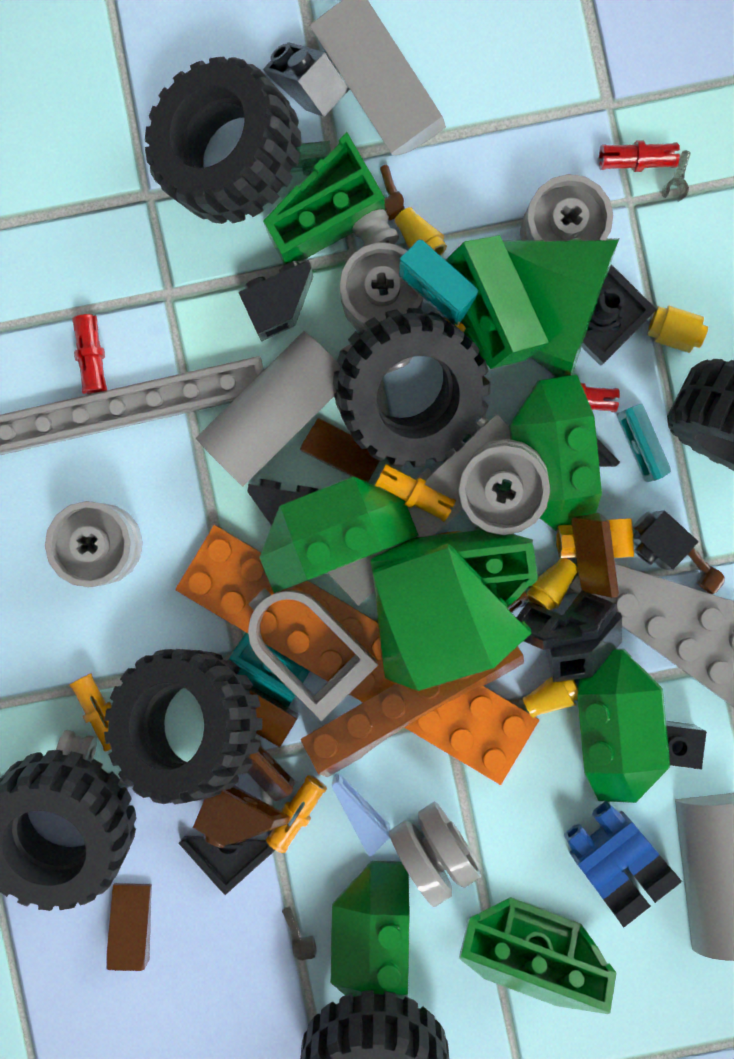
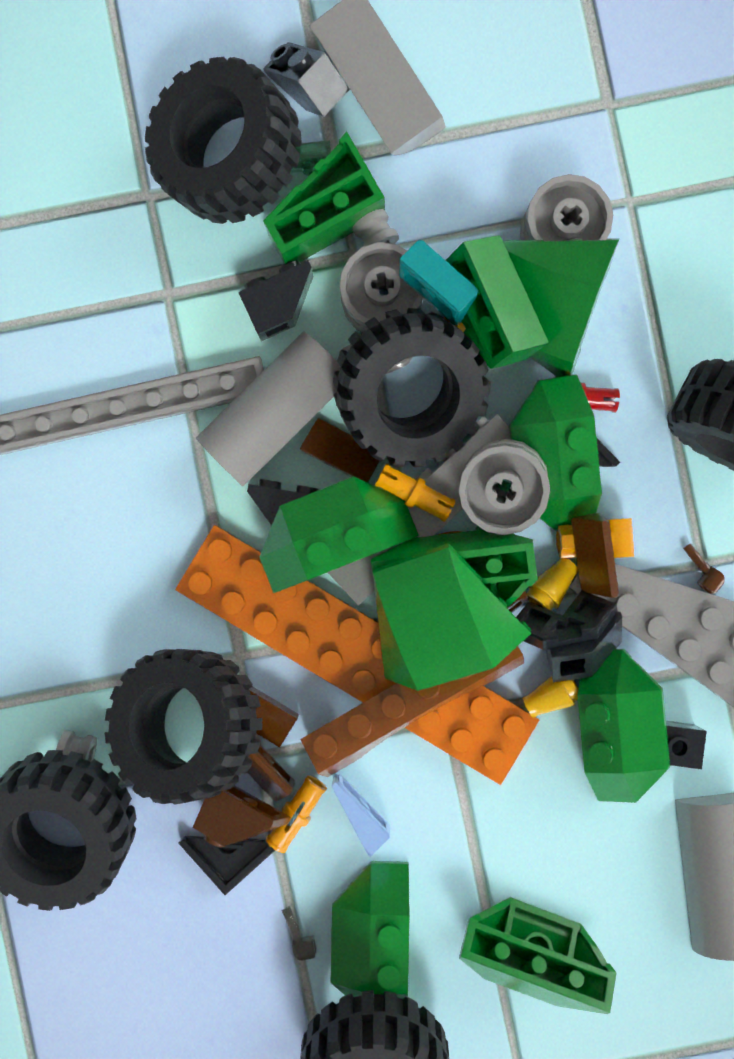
light grey wheel [45,501,143,587] -> none
light orange pin [69,673,112,752] -> none
red pin [72,314,107,394] -> none
reddish brown slope [106,883,152,971] -> none
teal slope [228,633,310,707] -> none
light grey window [248,588,378,721] -> none
reddish brown hand [380,165,405,221] -> none
light grey wheel [389,801,482,907] -> none
yellow cone [394,207,447,256] -> none
blue hips [564,801,683,928] -> none
black plate [581,264,657,366] -> none
red pin [599,140,680,172] -> none
teal slope [617,404,671,482] -> none
black brick [633,510,699,570] -> none
yellow brick [647,305,708,353] -> none
clear smoke hand [661,150,691,203] -> none

